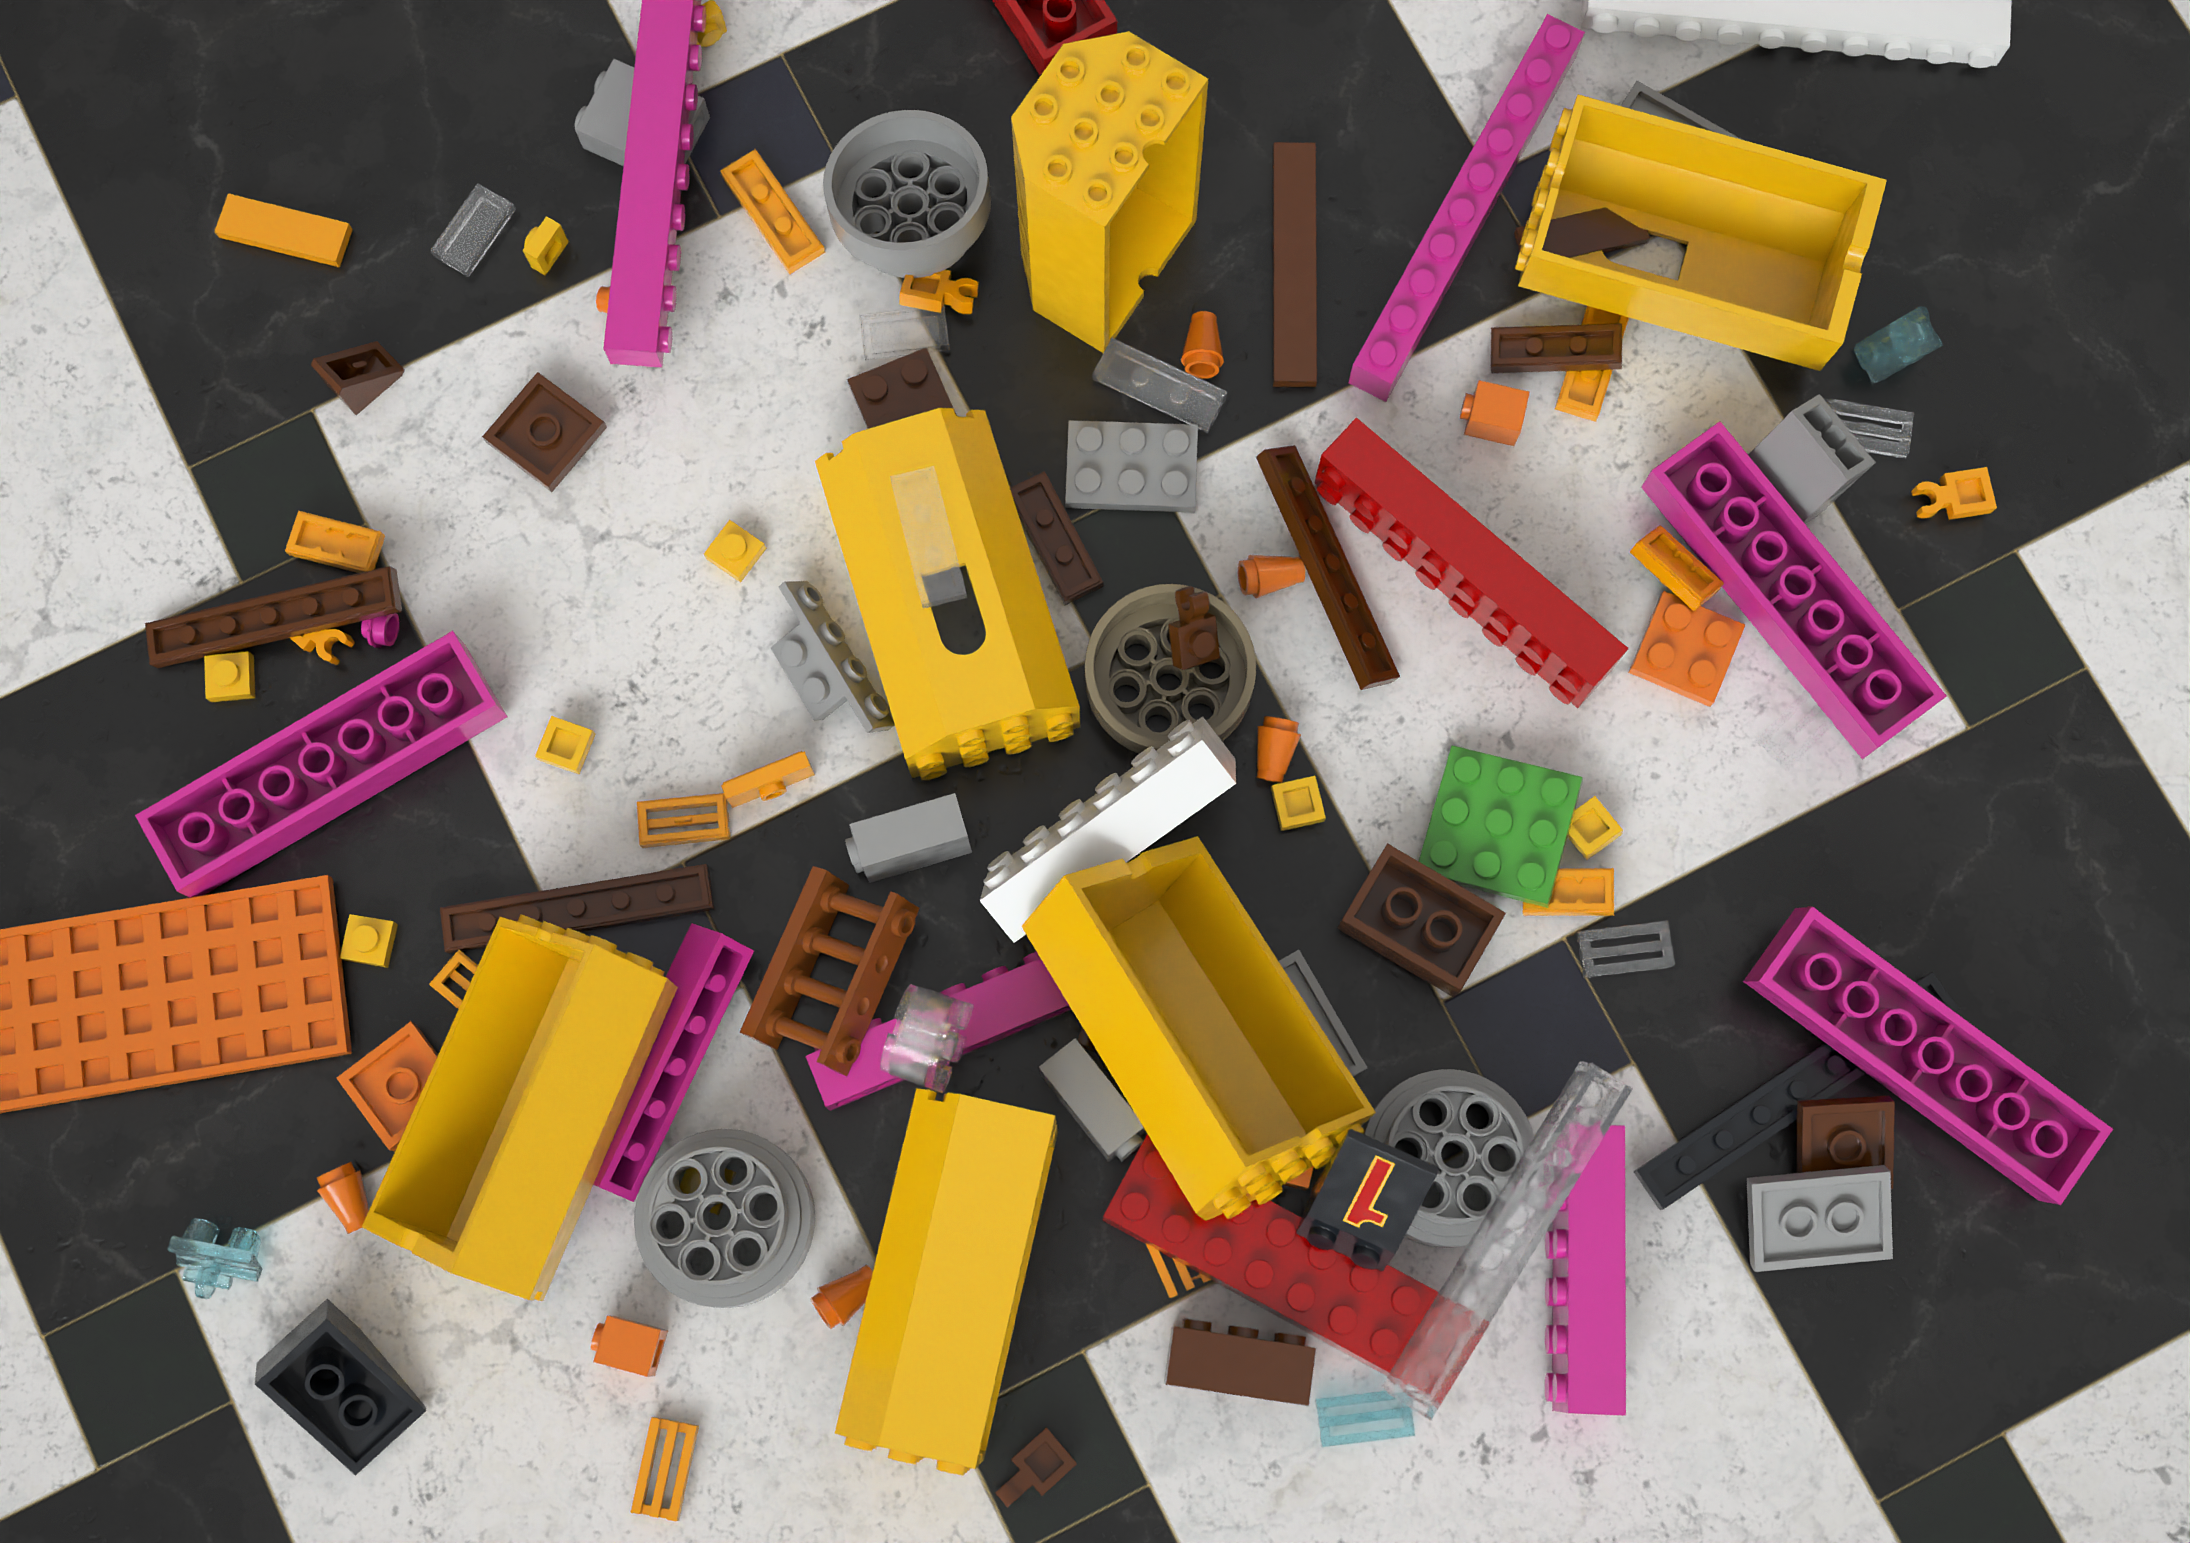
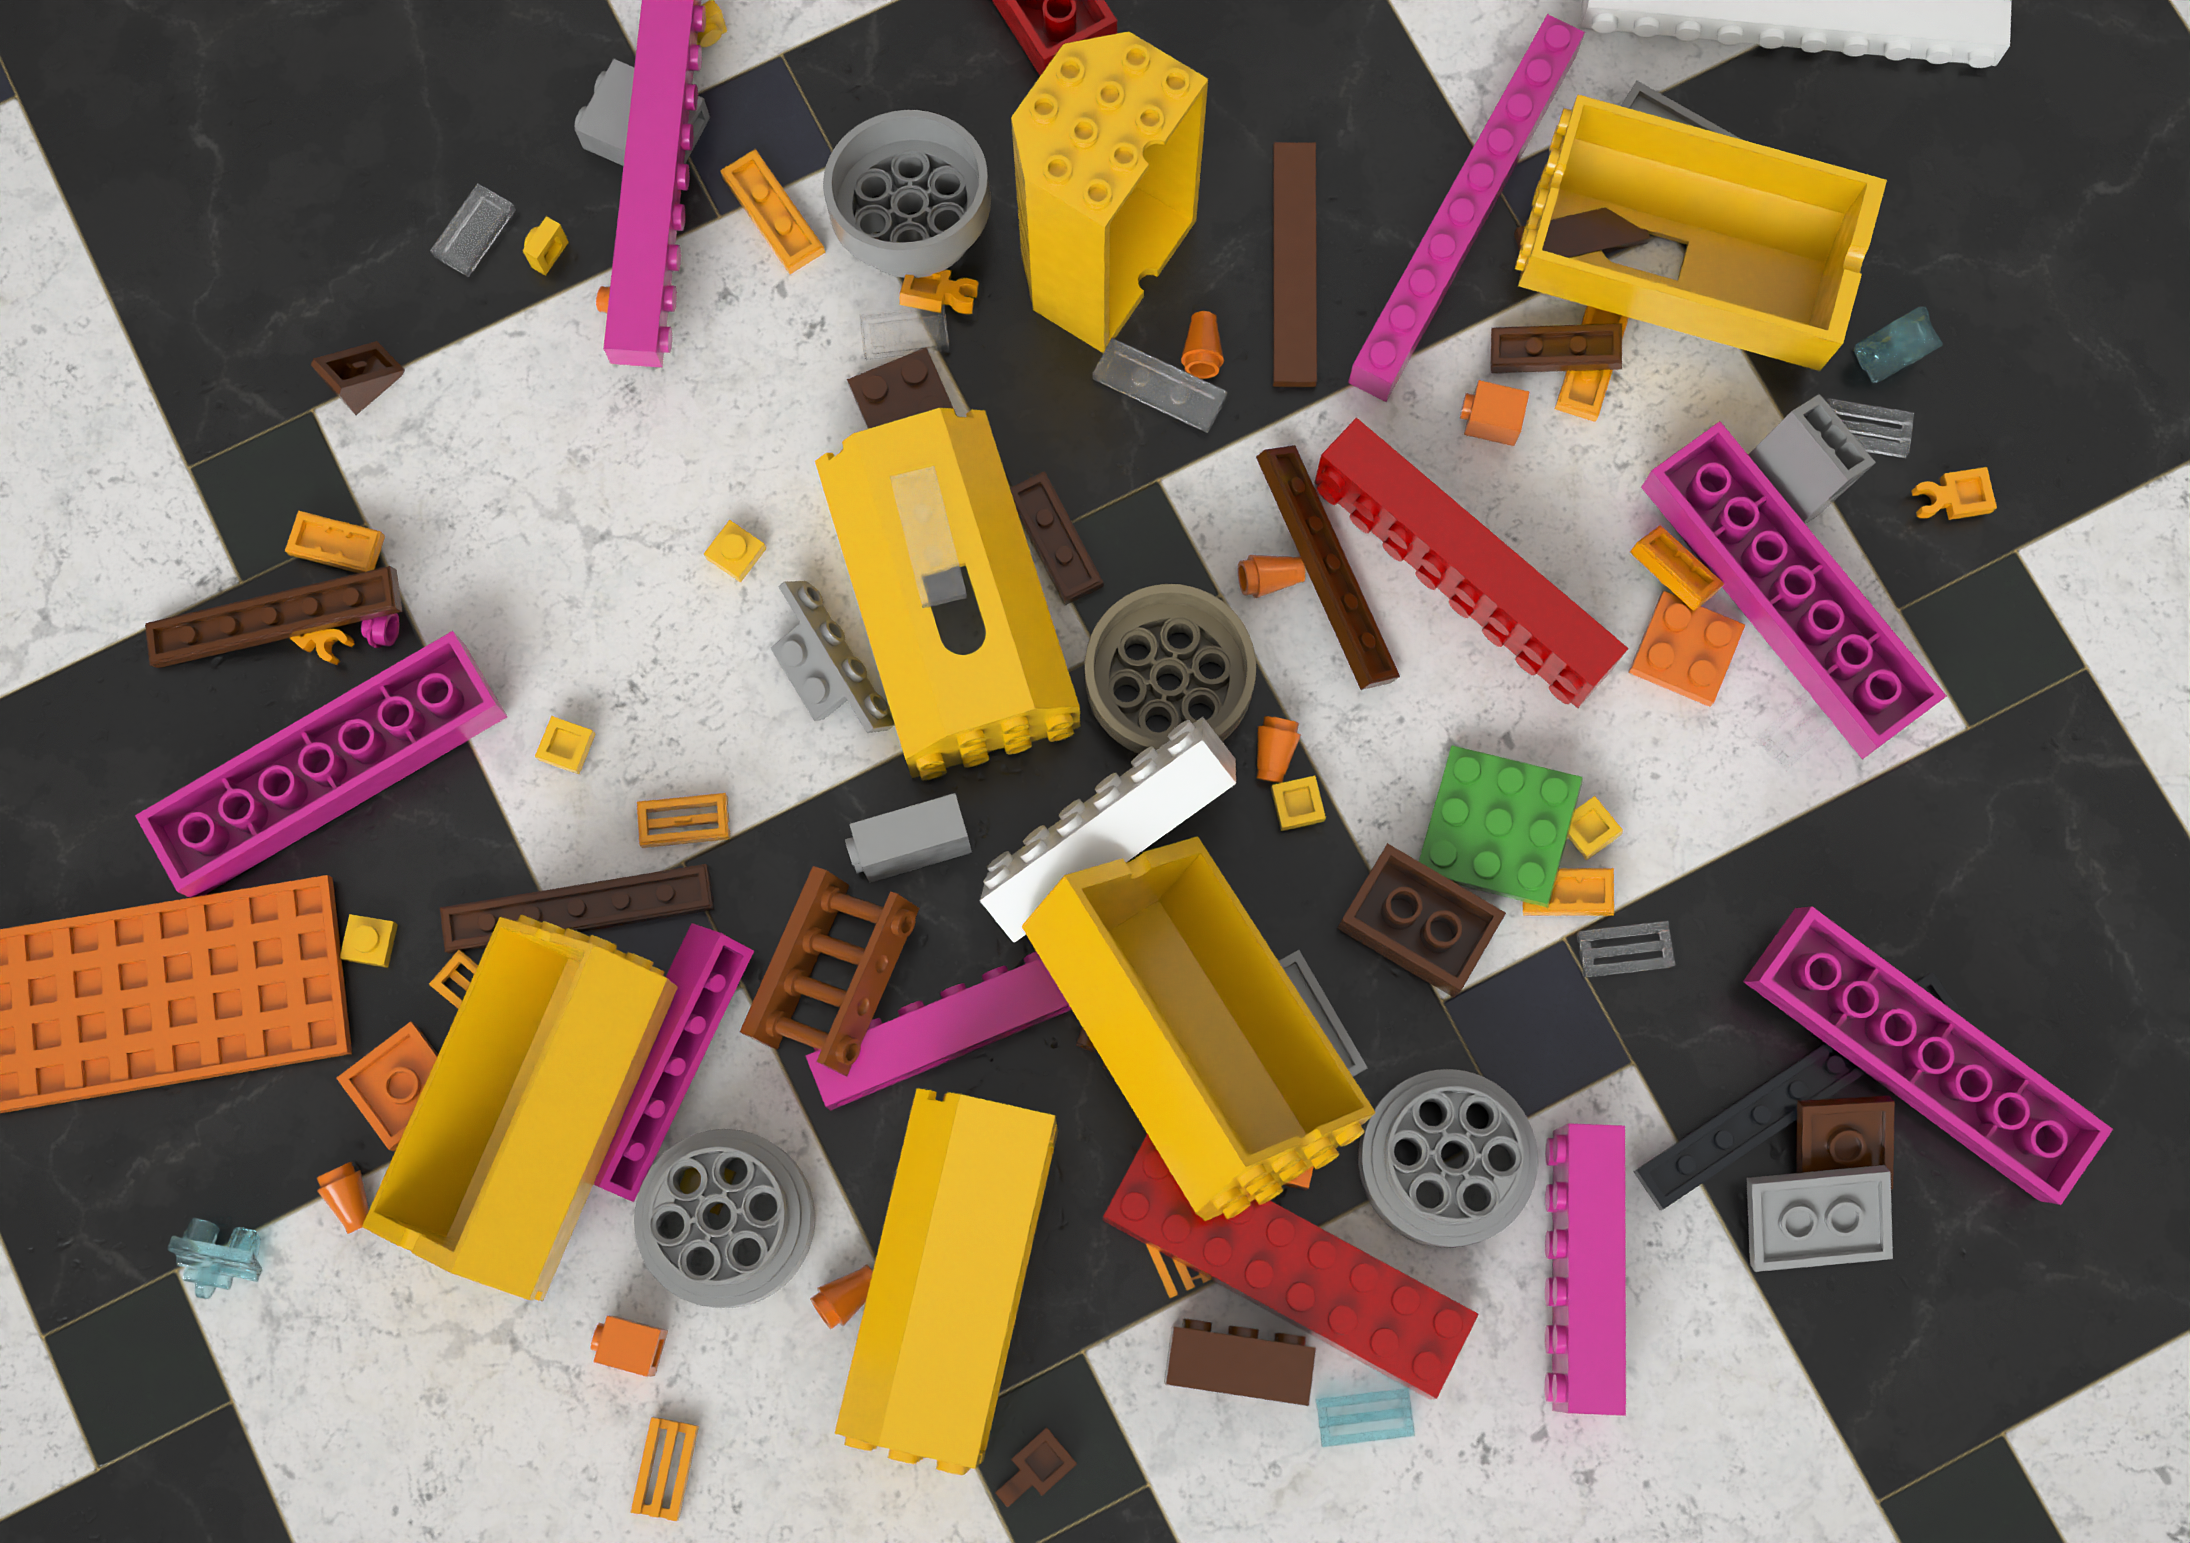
yellow plate [204,651,255,702] -> none
light orange tile [214,194,353,267] -> none
black slope [255,1298,426,1476] -> none
reddish brown plate [482,372,607,492] -> none
light orange plate [721,751,815,808] -> none
clear brick [880,985,974,1093] -> none
light grey brick [1039,1038,1145,1162] -> none
light grey plate [1065,420,1198,512] -> none
reddish brown plate [1168,586,1220,670] -> none
black slope [1296,1129,1439,1271] -> none
clear brick [1382,1061,1633,1421] -> none

